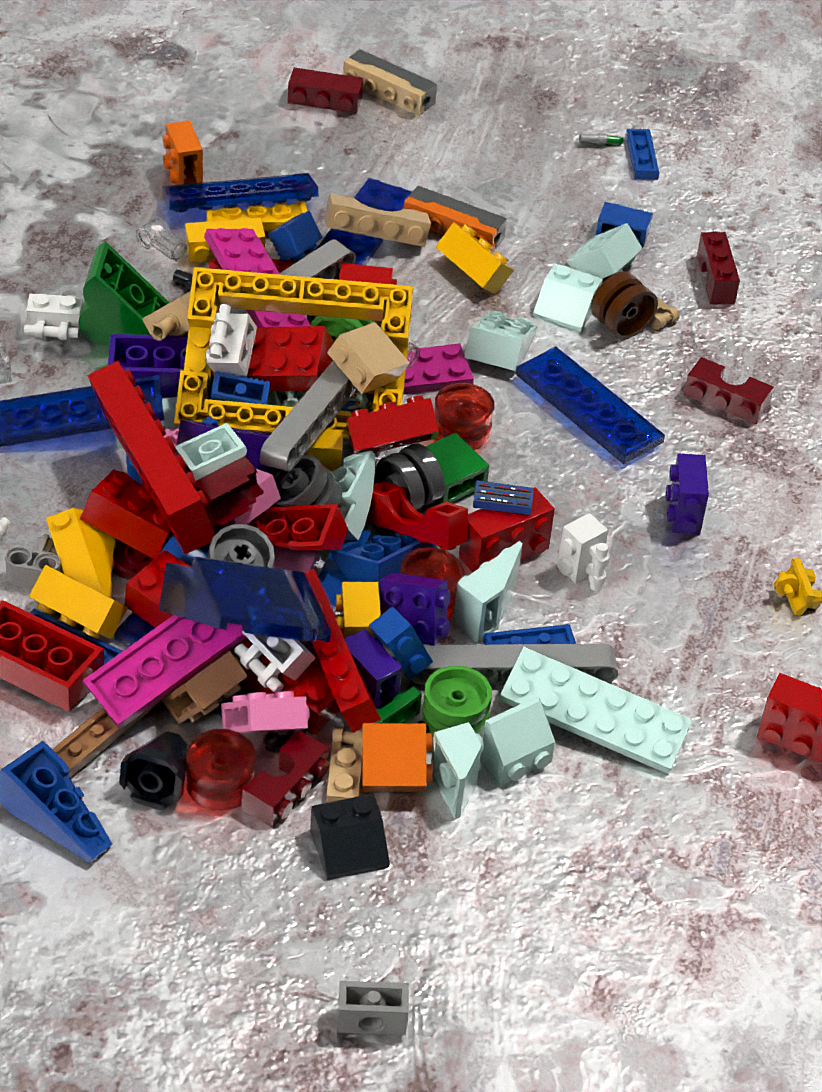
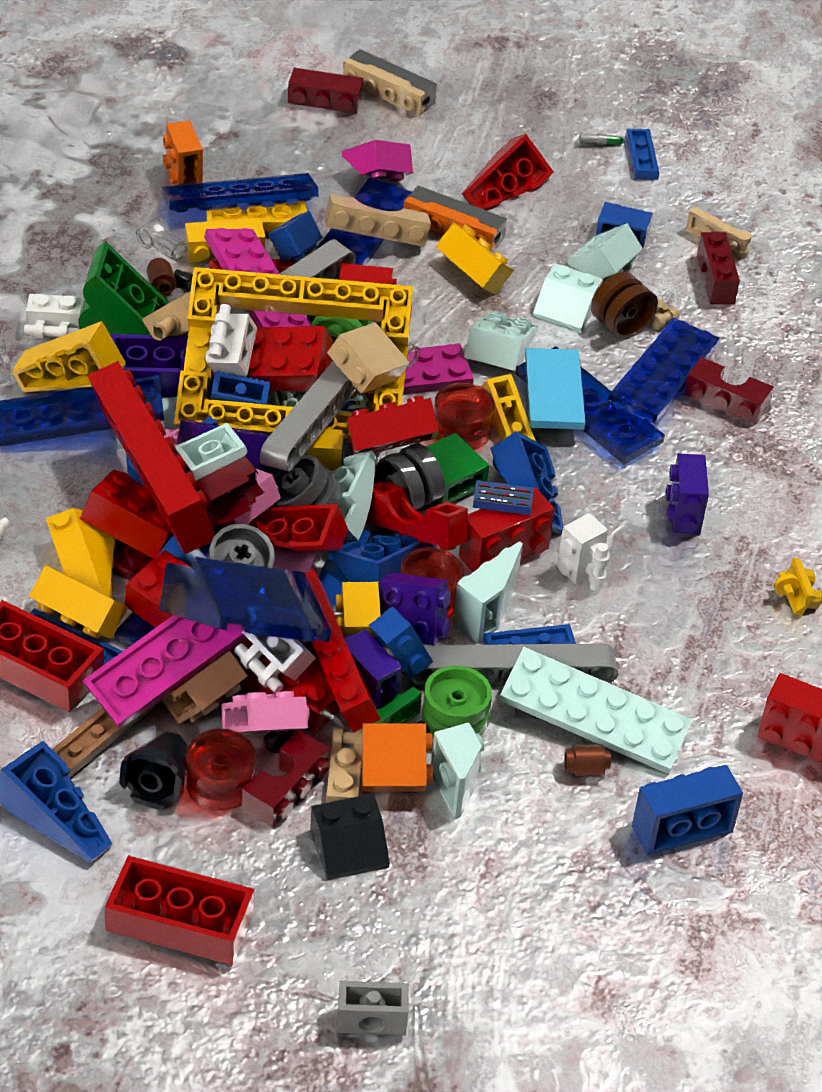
light grey beam [5,534,61,589] -> none
light aqua slope [480,697,555,786] -> none
none -> yellow wedge [11,321,126,392]
none -> red brick [104,855,255,965]
none -> copper brick [146,258,176,295]
none -> dark pink slope [341,140,413,182]
none -> red wedge [461,133,554,210]
none -> yellow slope [478,373,535,441]
none -> blue wedge [490,431,563,535]
none -> medium azure tile [525,348,585,430]
none -> copper brick [564,744,611,776]
none -> clear blue plate [607,318,720,424]
none -> blue brick [632,764,743,855]
none -> tan plate [686,206,752,259]

